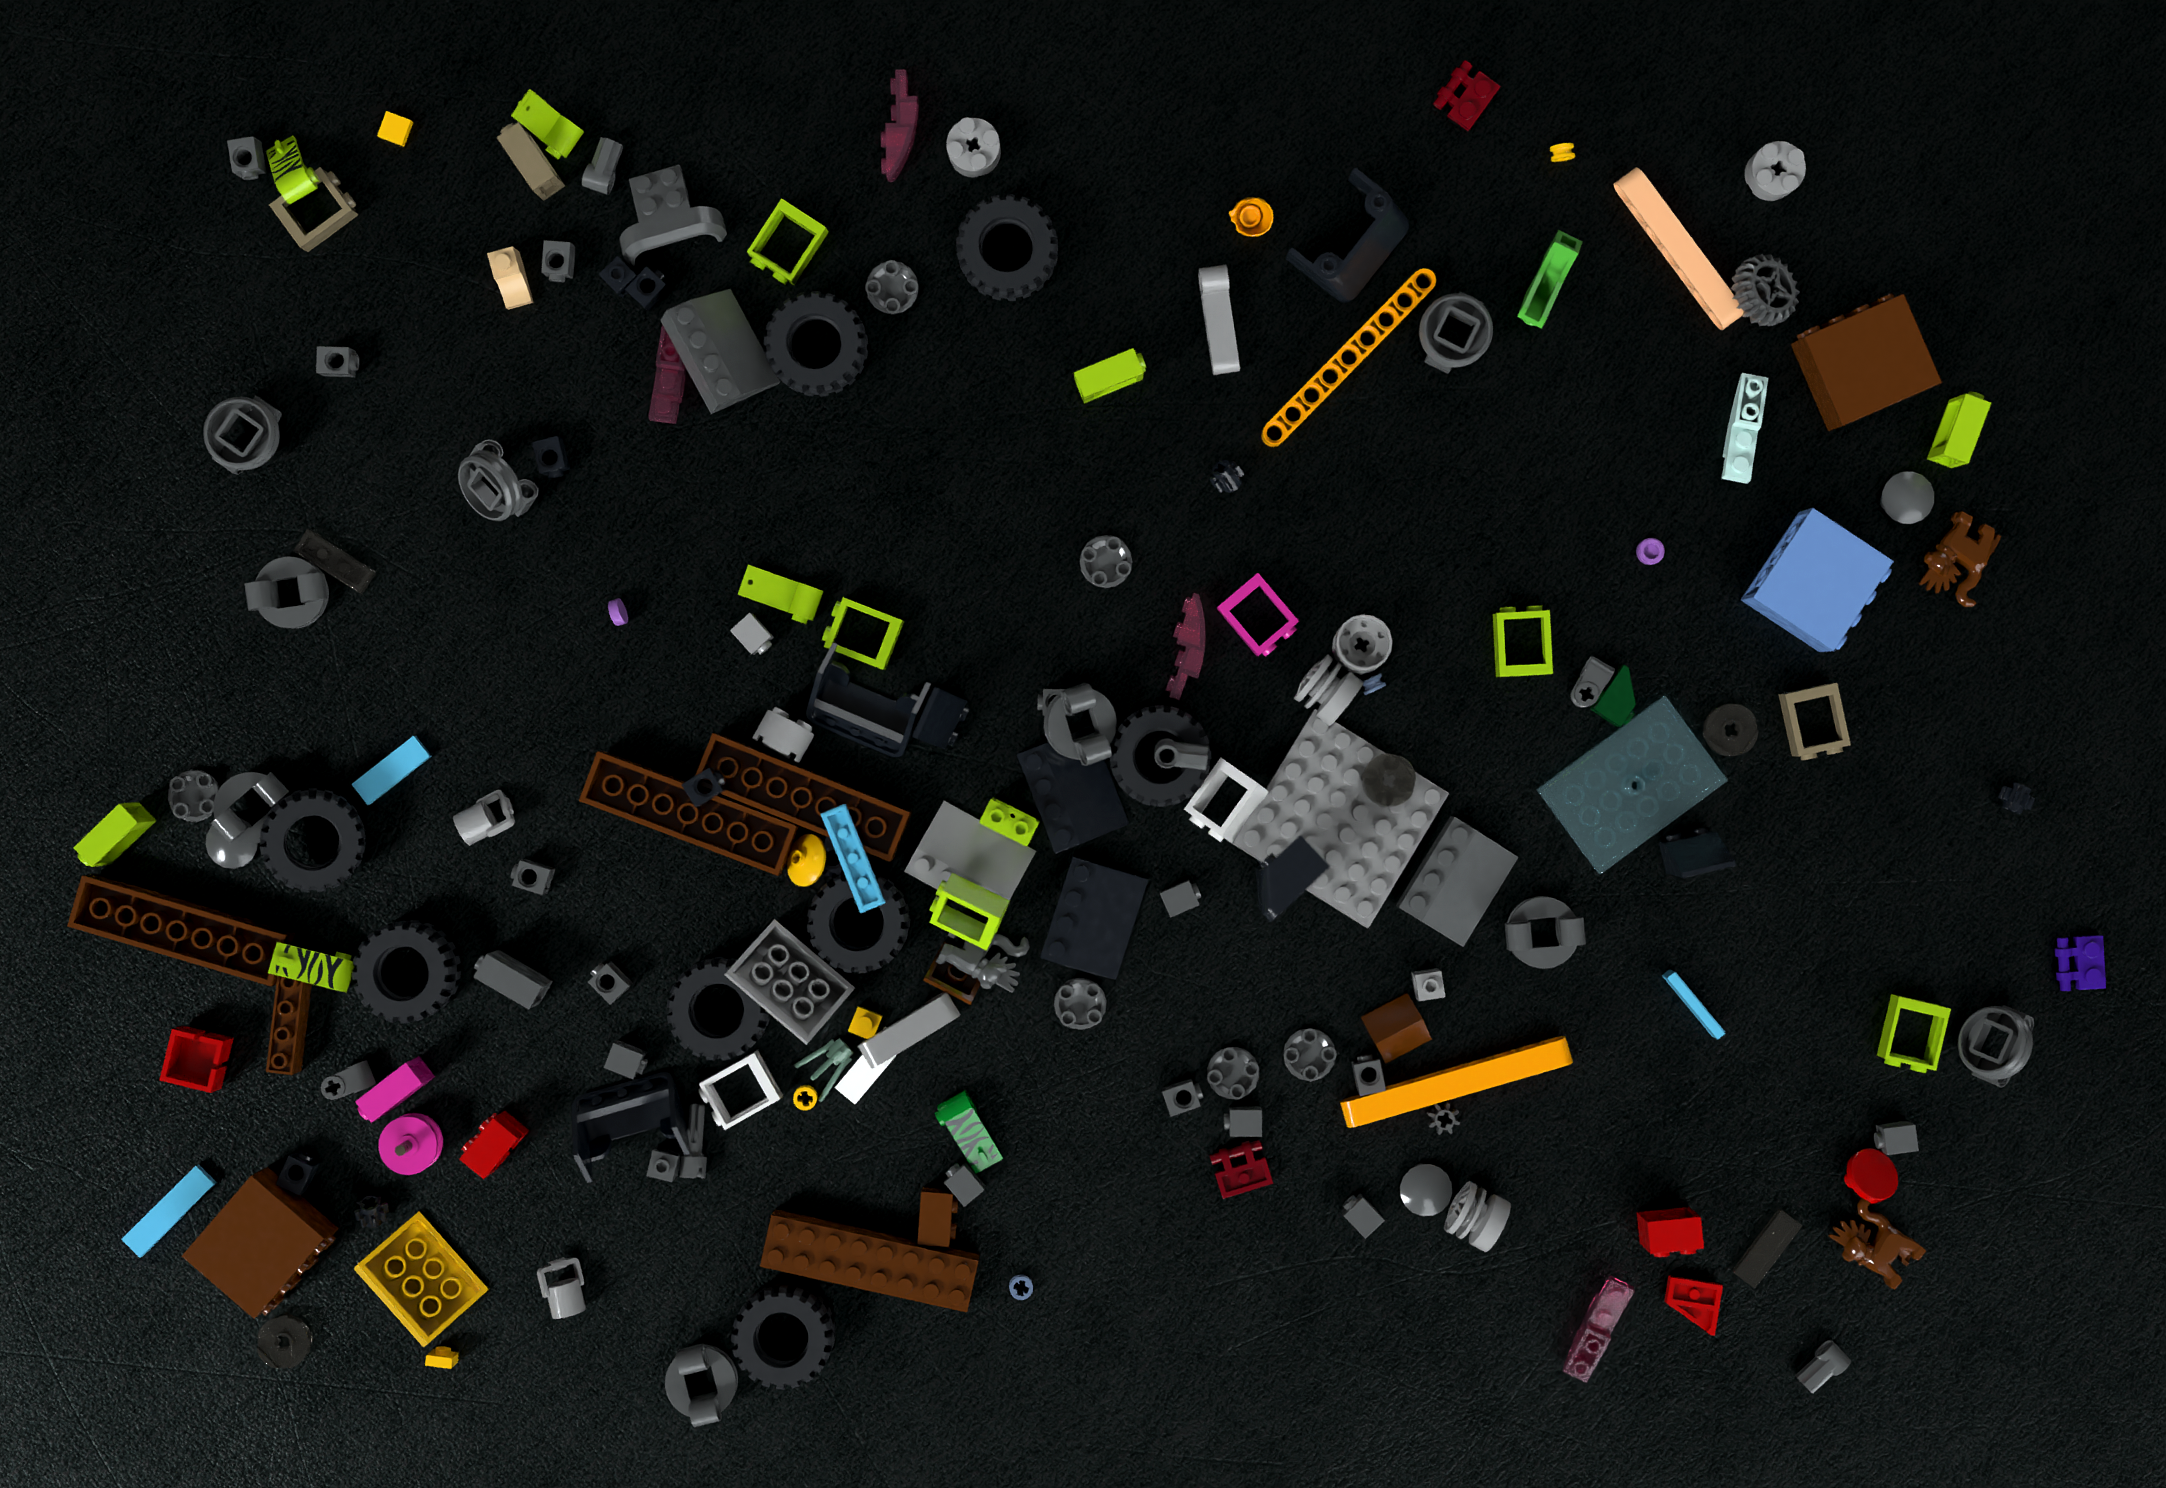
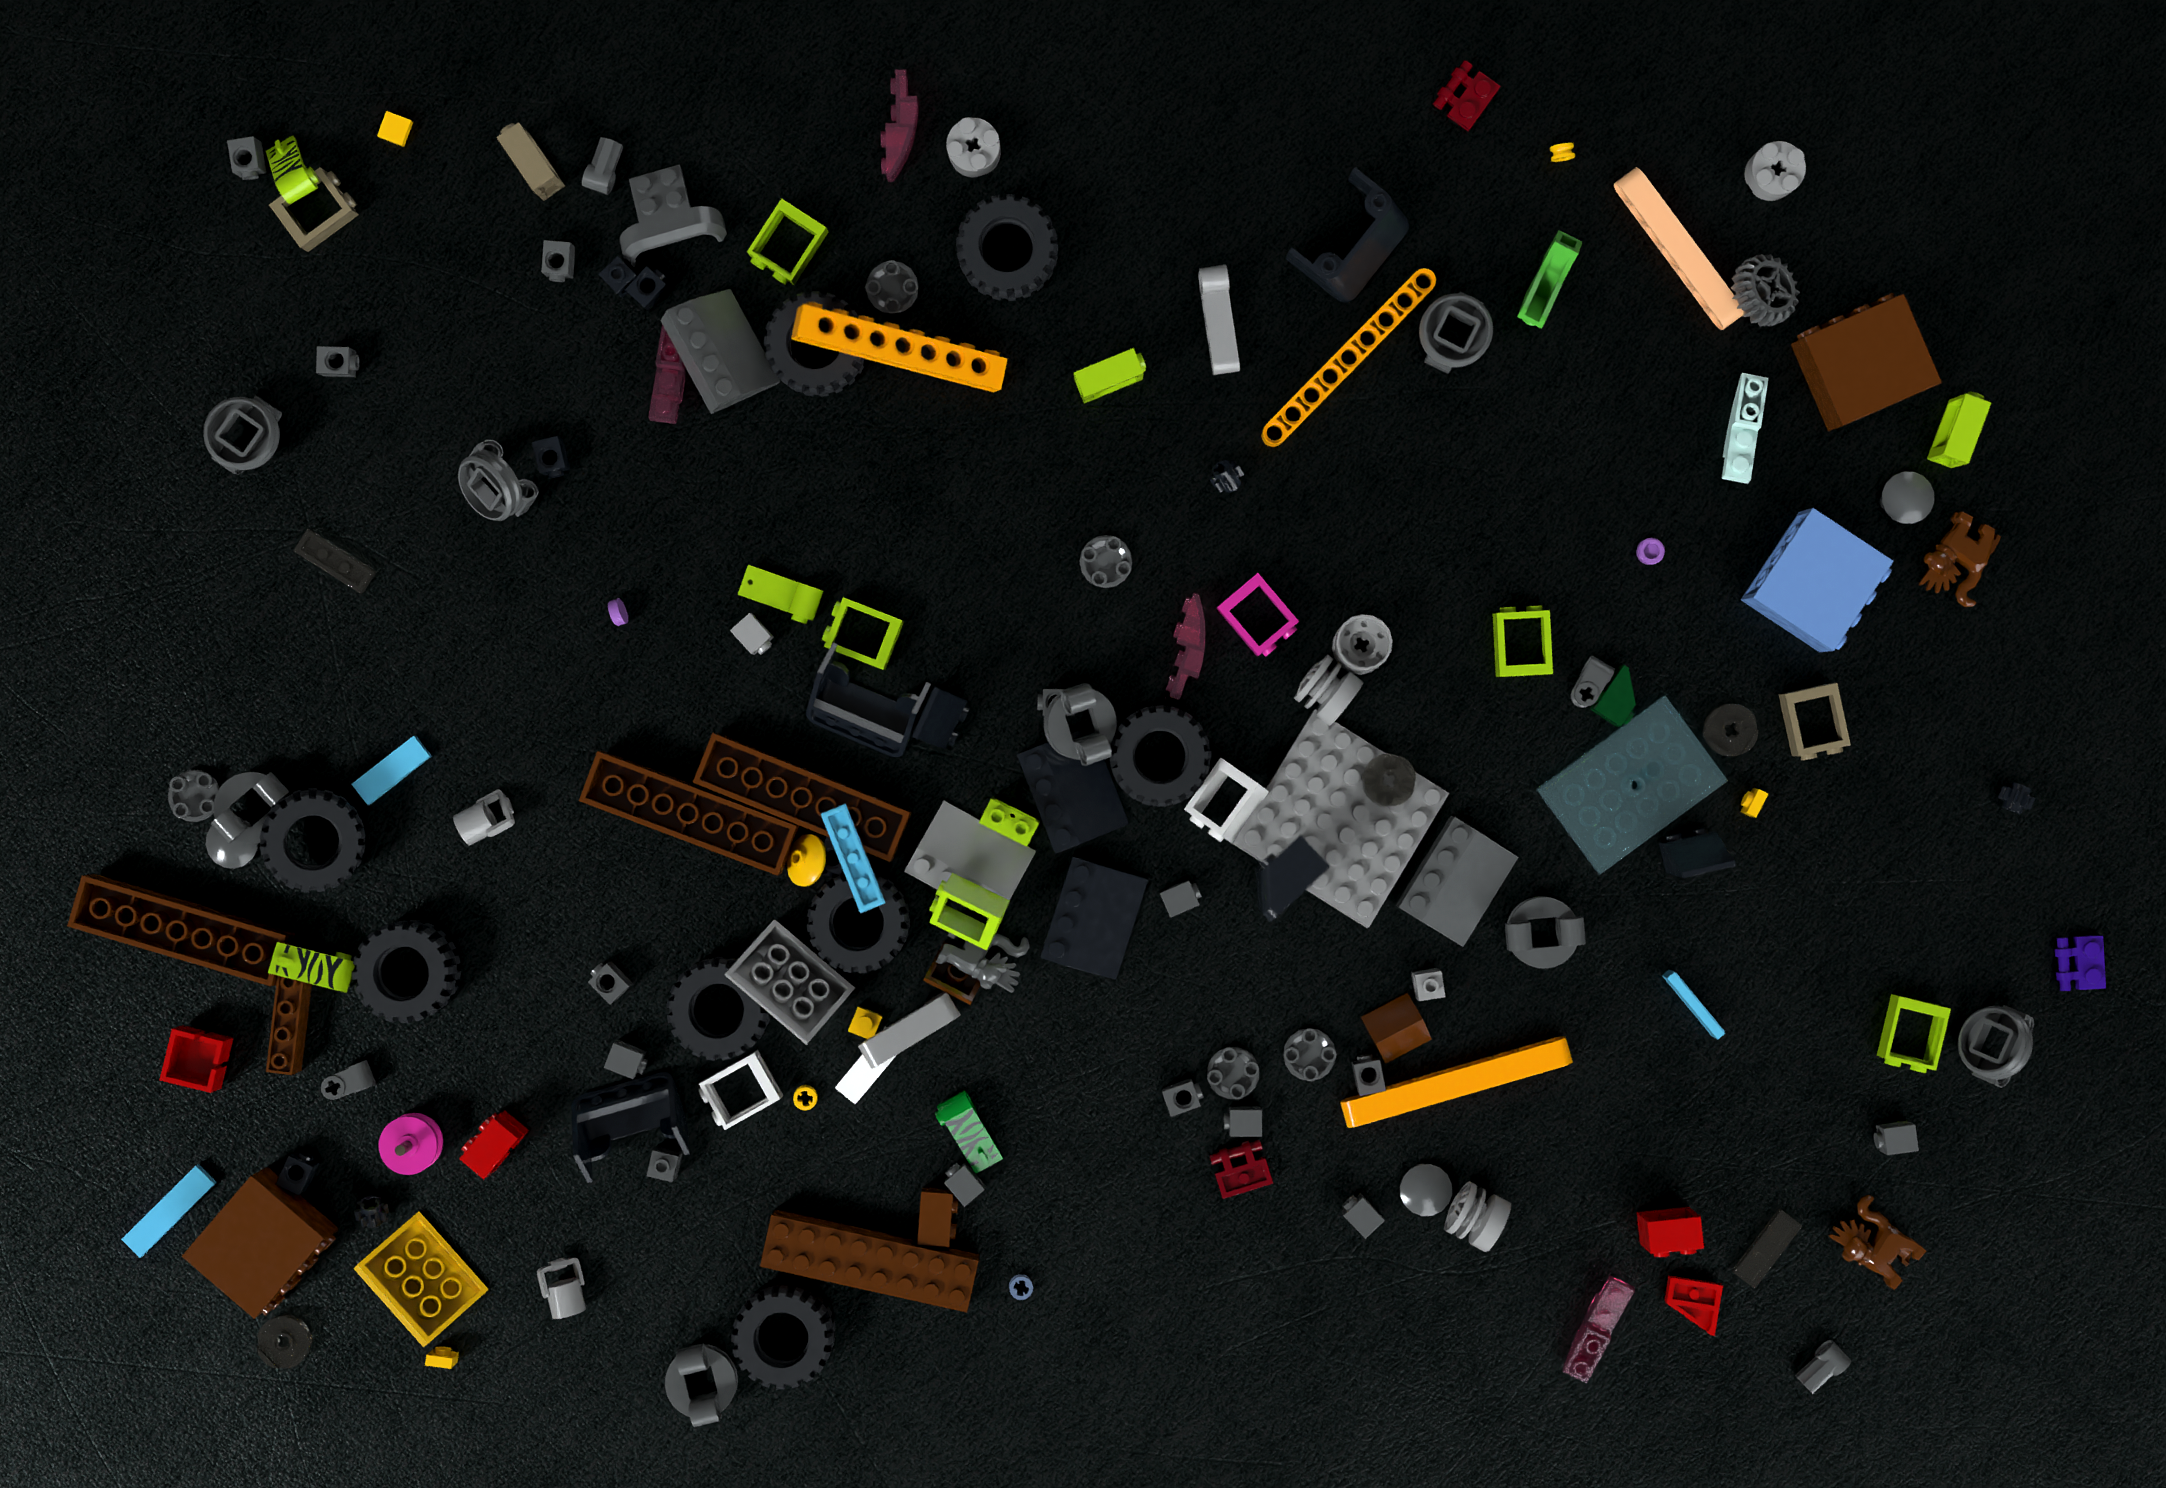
lime window [73,802,156,867] -> none
dark grey piece [244,557,329,629] -> none
dark pink window [355,1056,435,1123] -> none
dark grey brick [474,950,553,1009] -> none
tan arch [487,246,534,310] -> none
lime door [511,89,584,159] -> none
dark grey brick [511,859,555,895] -> none
dark grey piece [679,1104,707,1178] -> none
black brick [682,767,727,808] -> none
light grey brick [753,707,814,763] -> none
sand green plant [794,1038,854,1102] -> none
dark grey dish [1054,978,1107,1030] -> none
dark grey piece [1155,739,1208,770] -> none
light orange hair [1229,197,1273,237] -> none
sand blue bush [1362,673,1386,695] -> none
dark grey gear [1427,1101,1460,1135] -> none
red tile [1844,1148,1898,1204] -> none
none -> light orange brick [791,302,1007,392]
none -> yellow plate [1741,788,1768,817]

